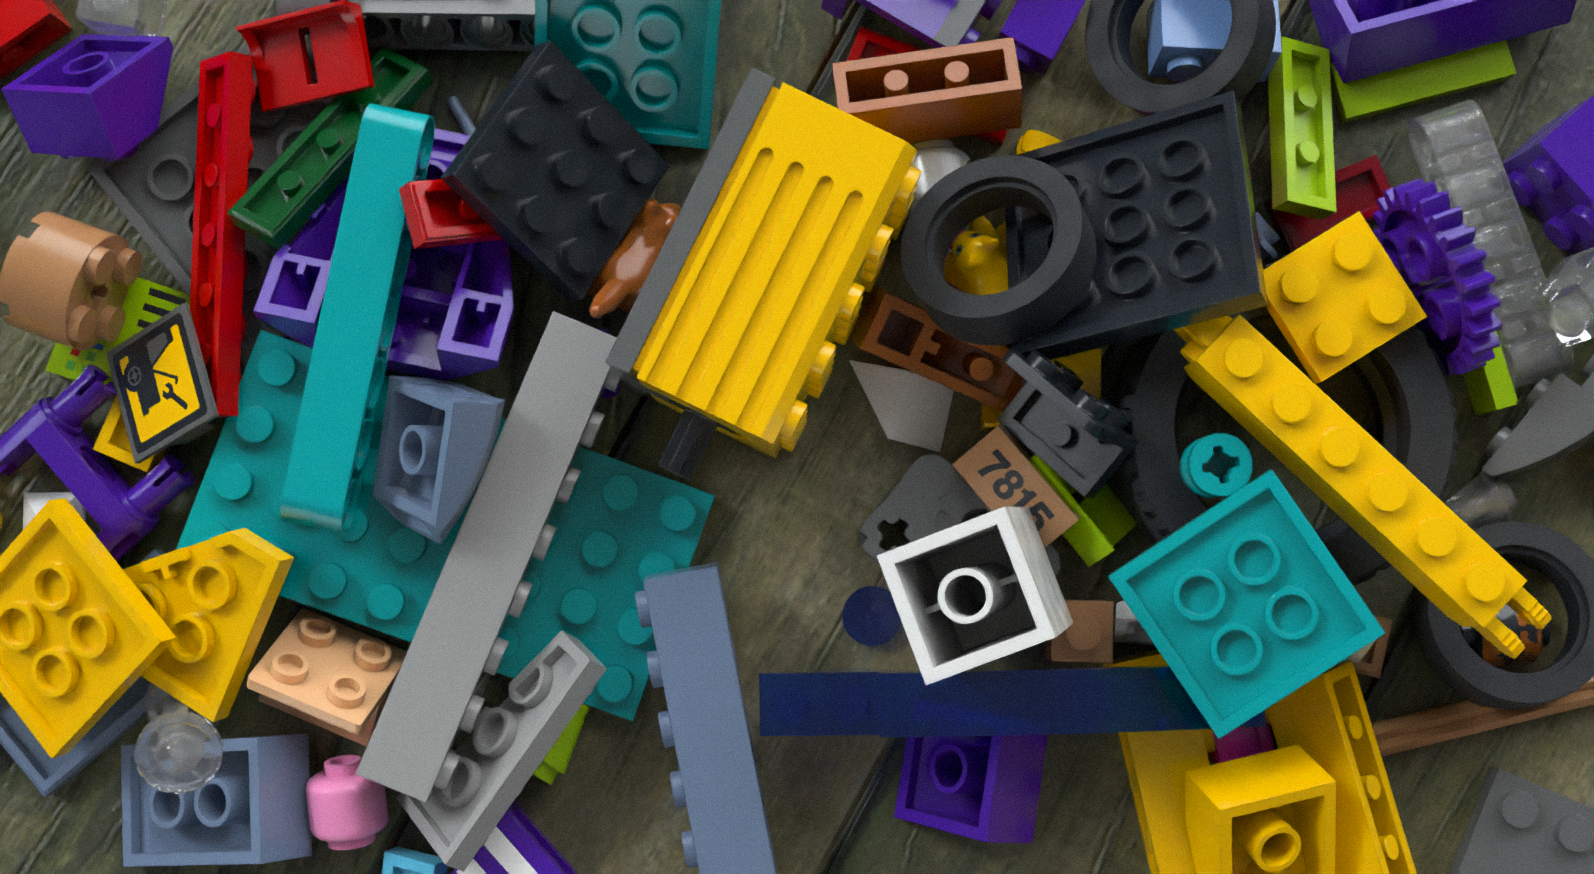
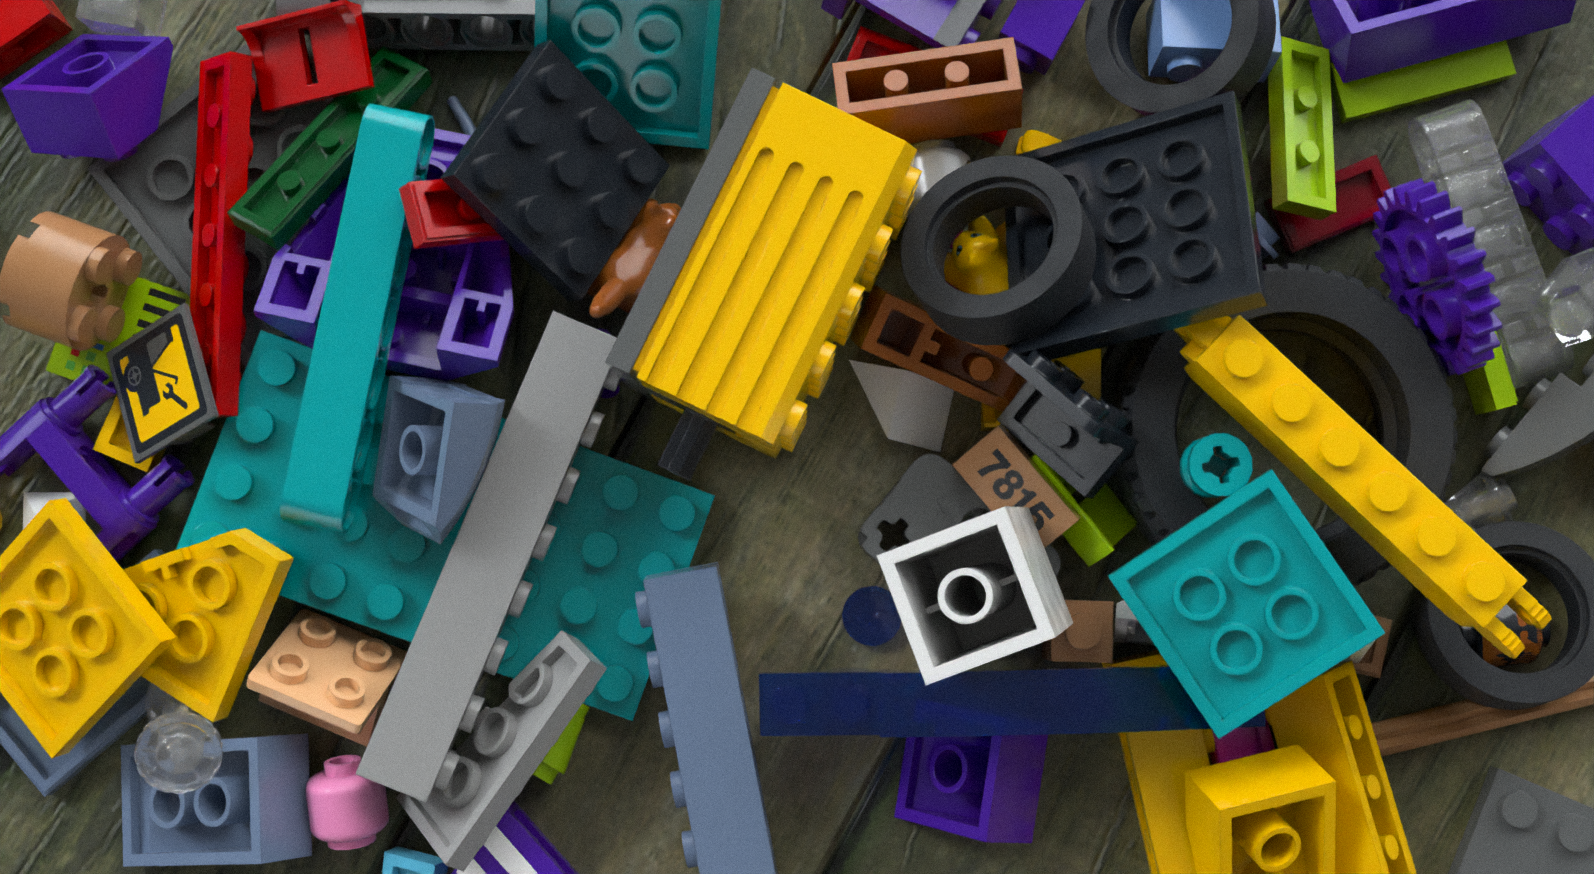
yellow plate [1263,211,1427,384] -> none

